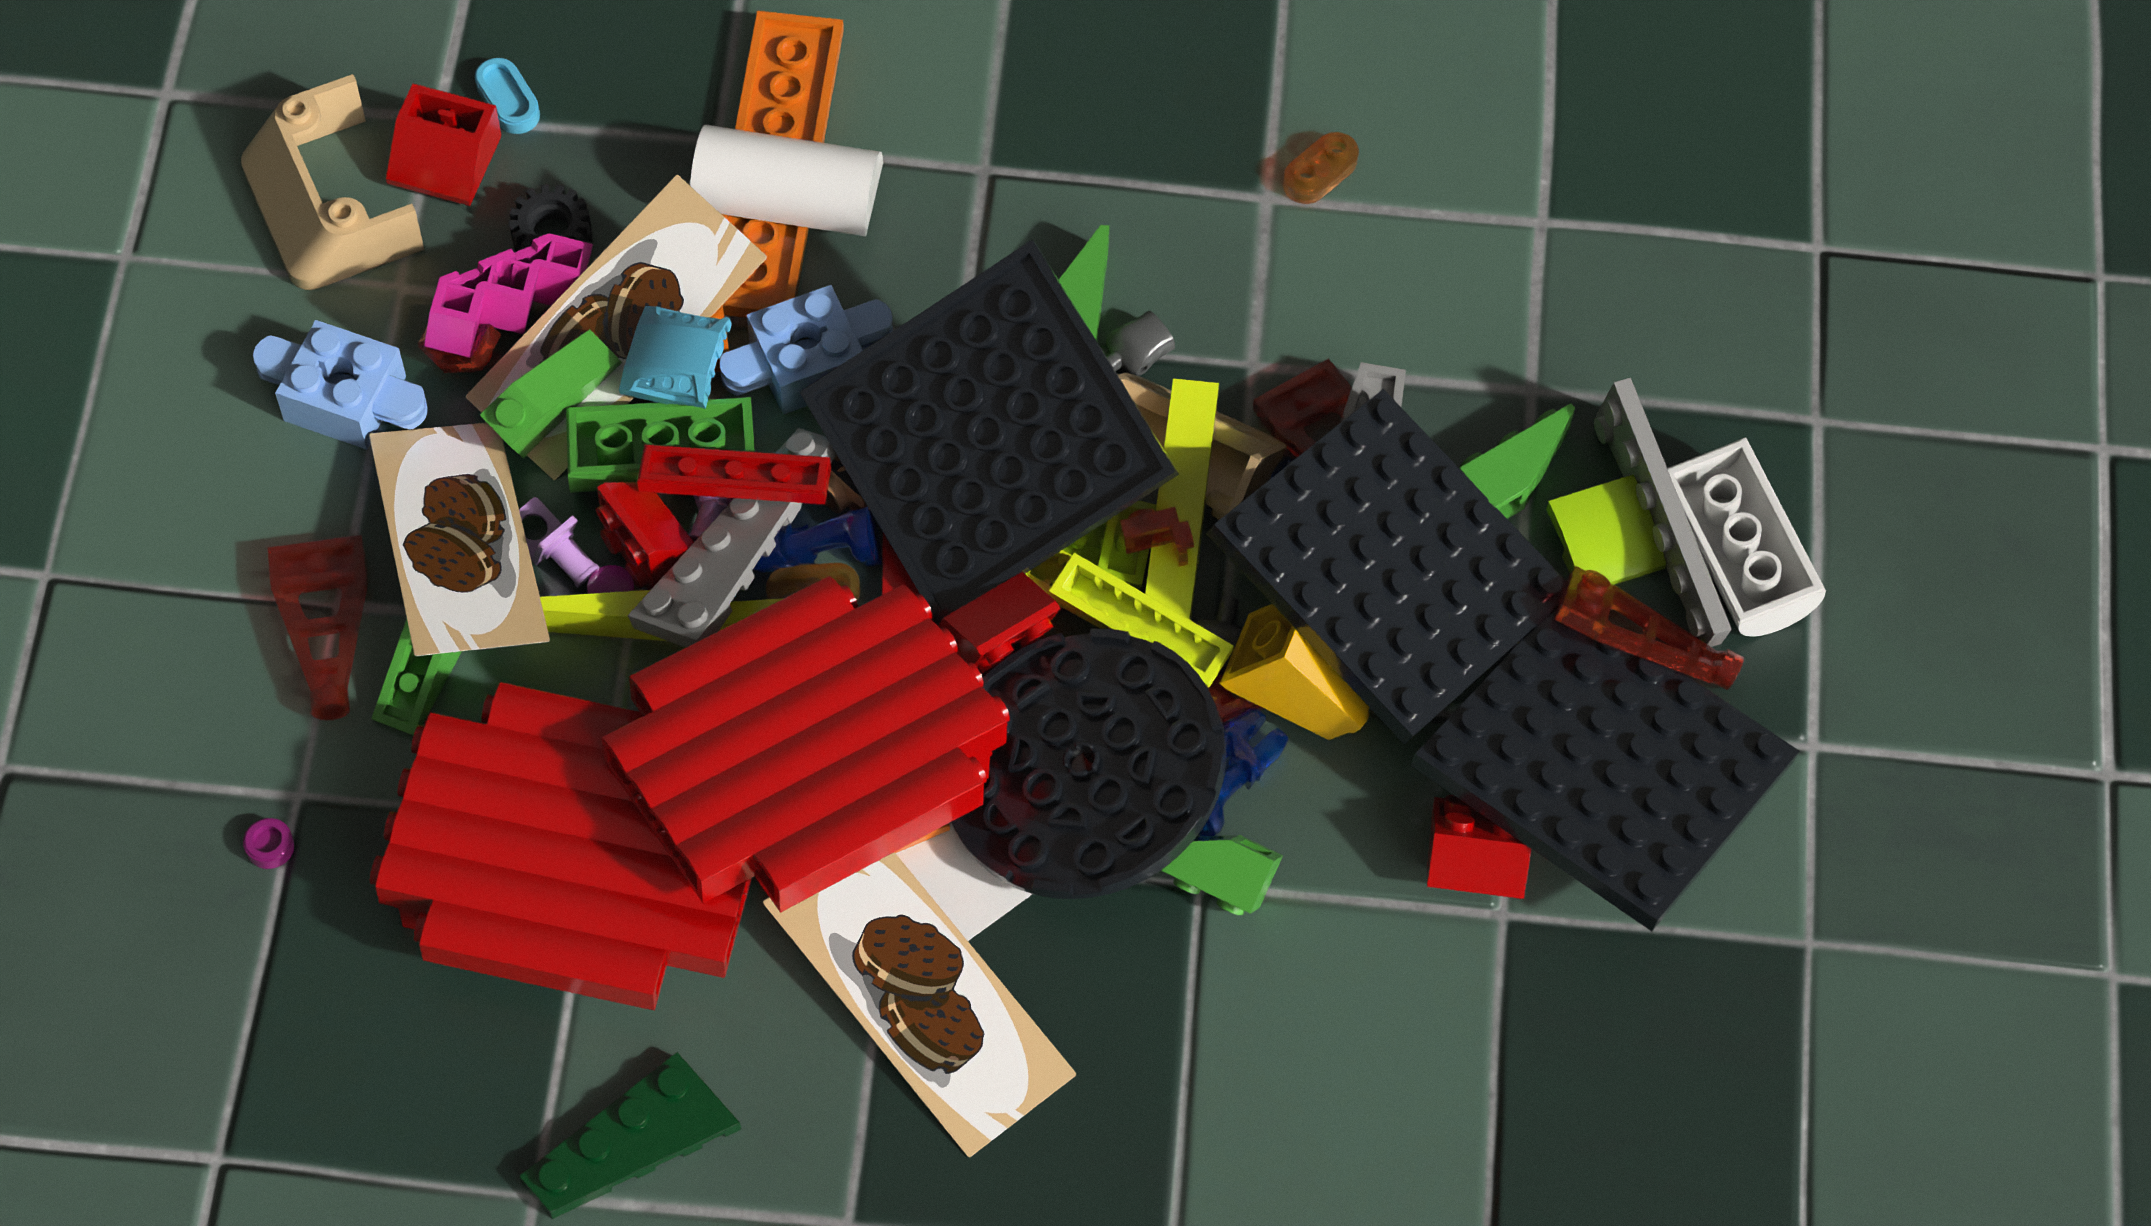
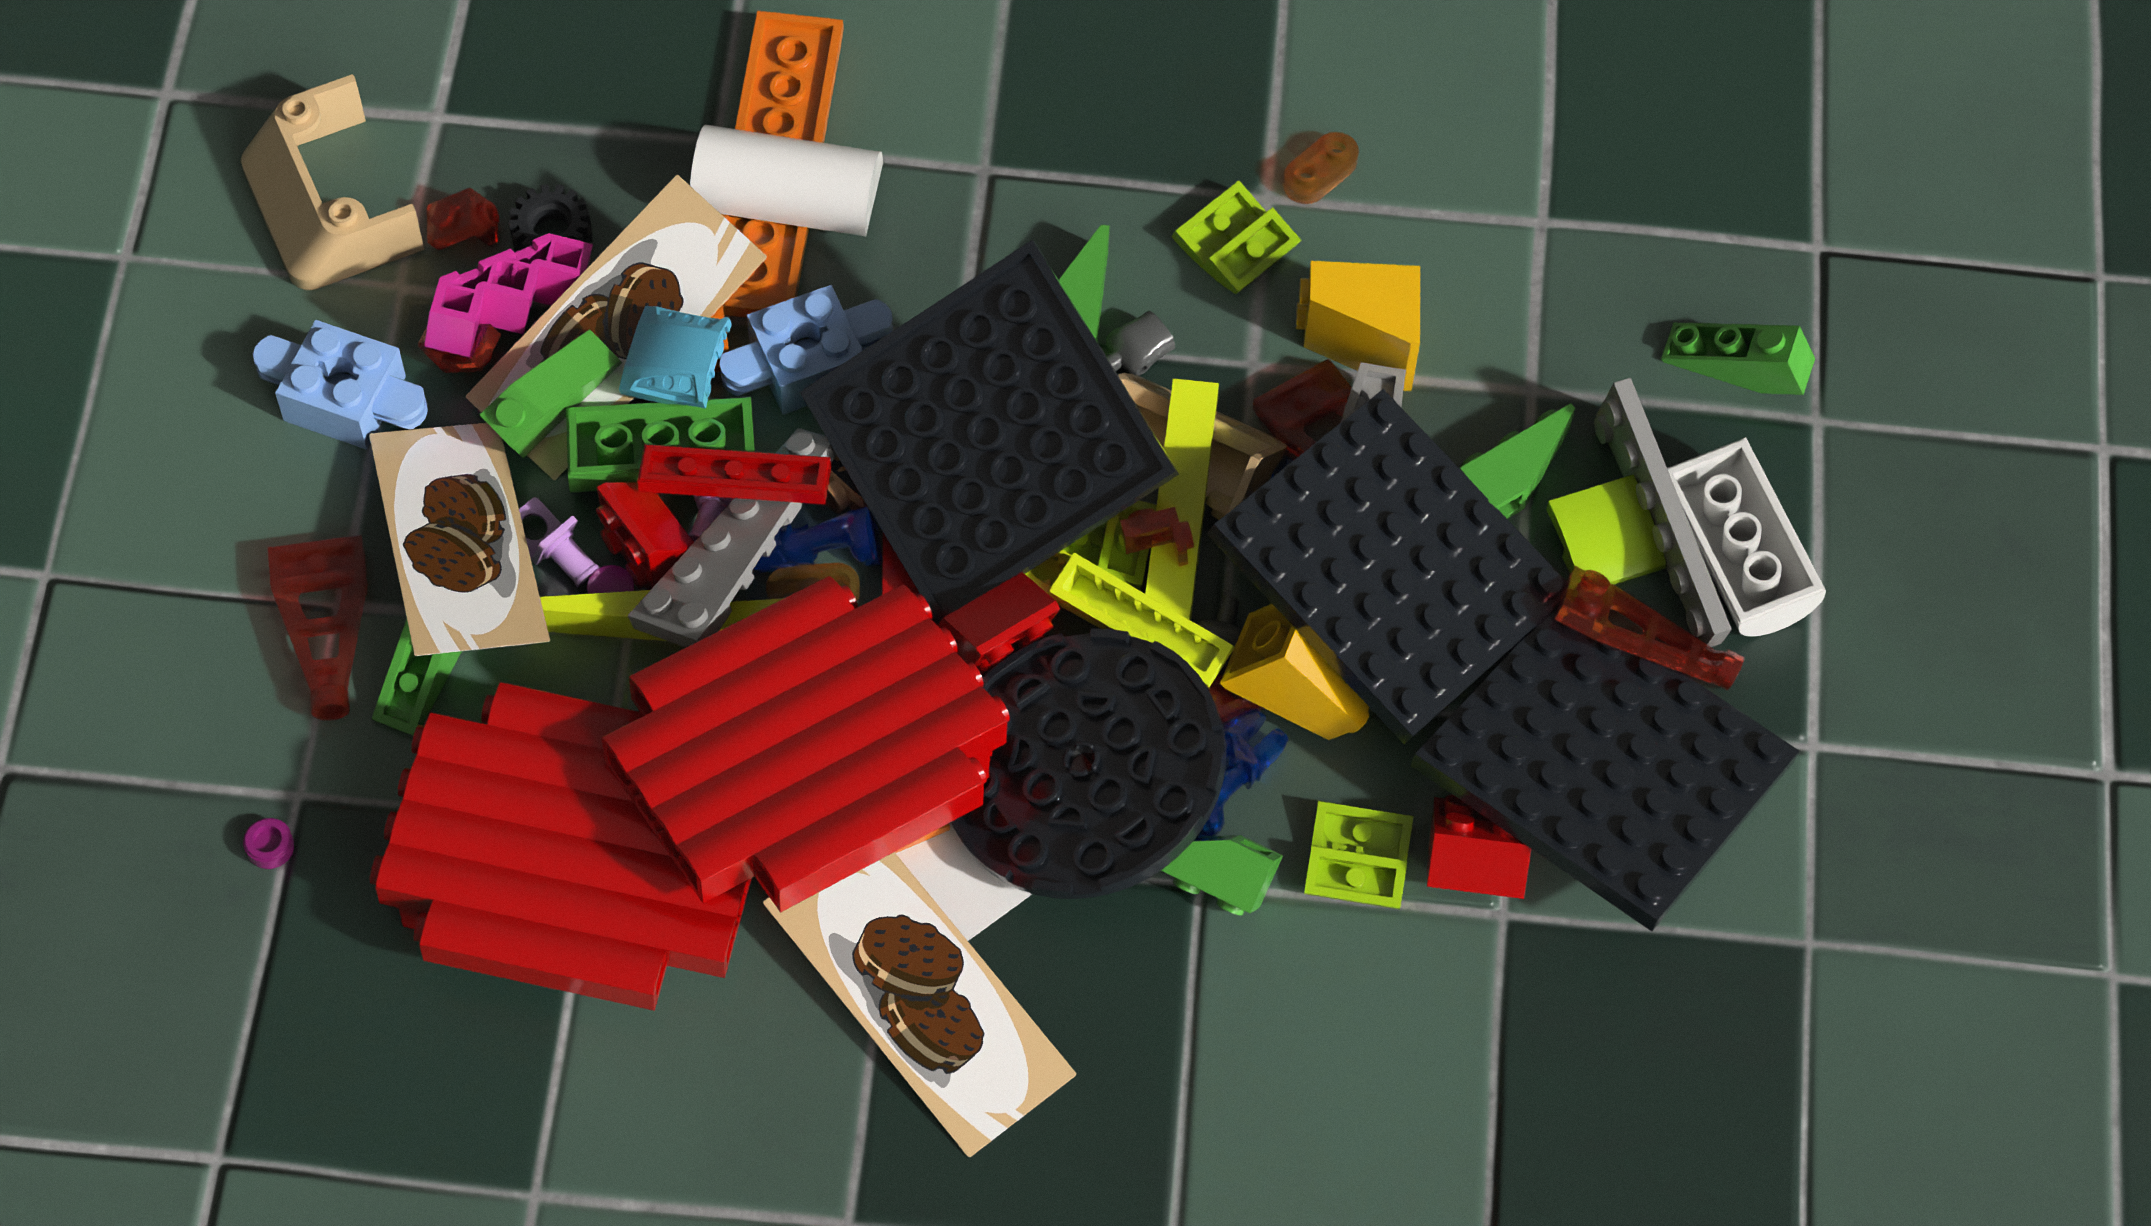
red slope [386,83,502,206] -> none
medium azure tile [475,58,540,134] -> none
dark green wing [519,1052,741,1219] -> none
none -> clear red bracket [427,187,499,250]
none -> lime slope [1171,180,1302,294]
none -> yellow slope [1296,261,1420,391]
none -> lime slope [1304,801,1414,910]
none -> bright green slope [1661,322,1815,395]

